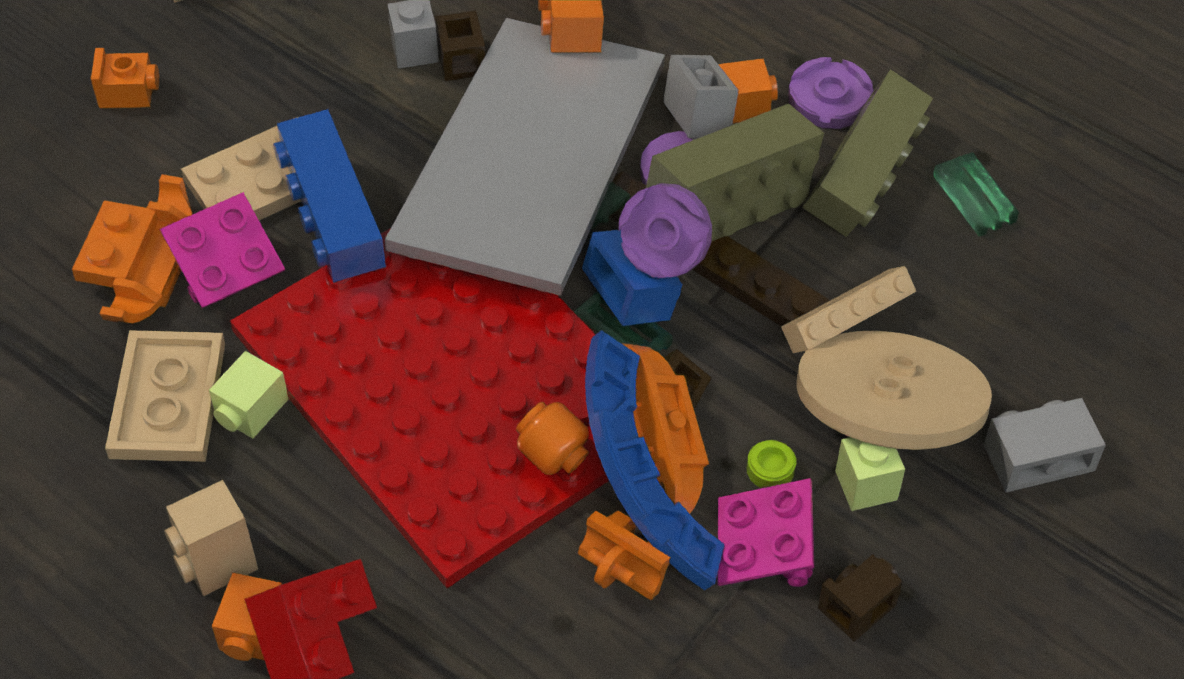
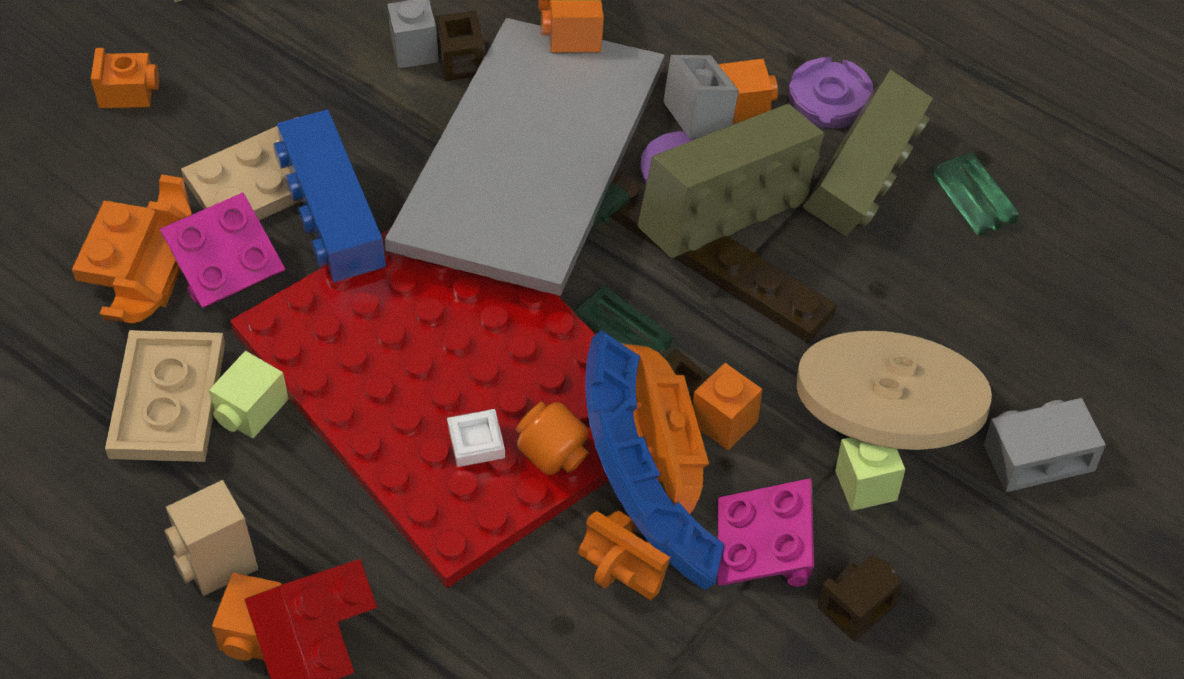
blue brick [582,230,683,326] -> none
medium lavender tile [619,183,712,278] -> none
lime tile [746,440,796,488] -> none
tan piece [781,266,916,353] -> none
none -> white tile [447,409,505,467]
none -> orange brick [693,363,763,451]

